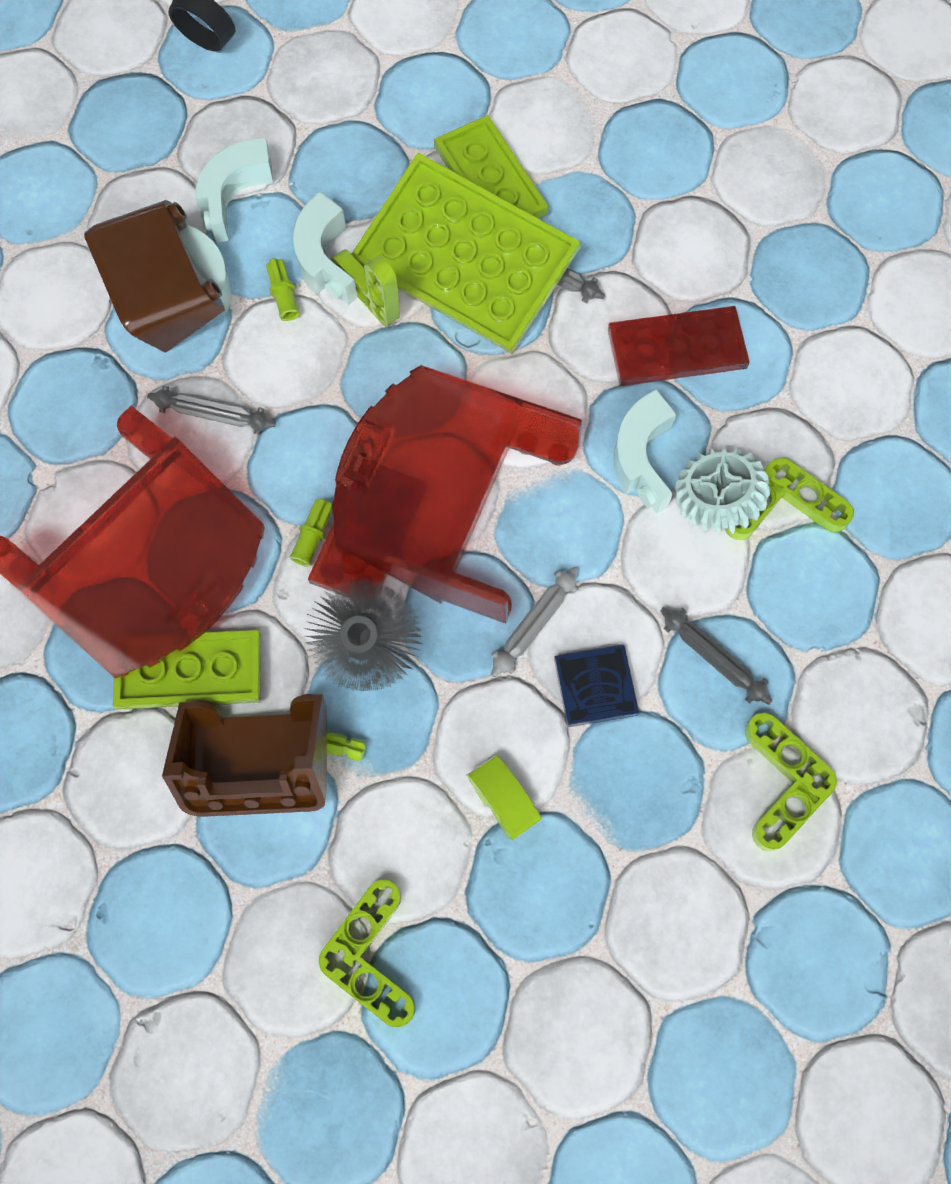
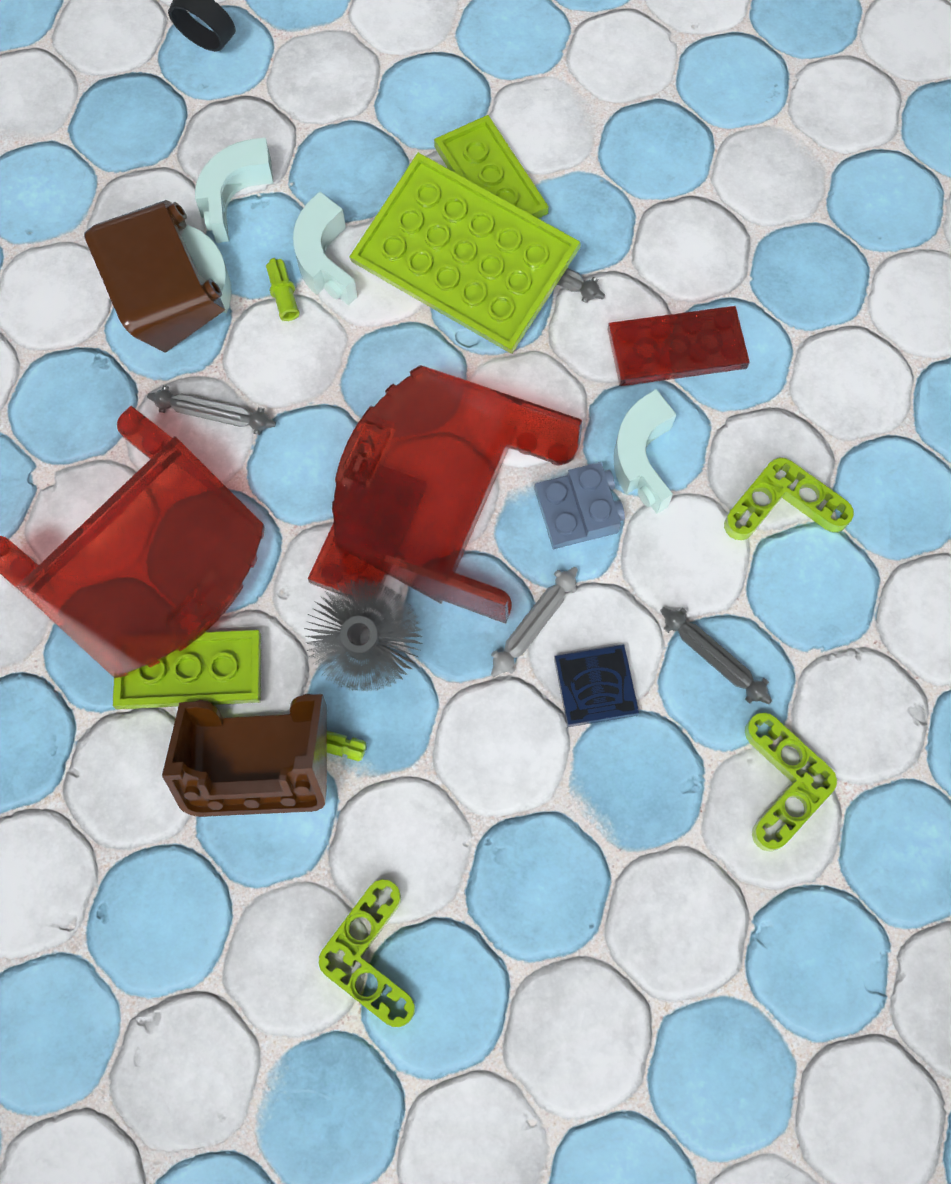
lime axle [289,499,334,567] -> none
lime beam [331,249,400,327] -> none
lime slope [466,755,542,840] -> none
light aqua gear [675,446,770,535] -> none
none -> sand blue plate [534,462,625,550]

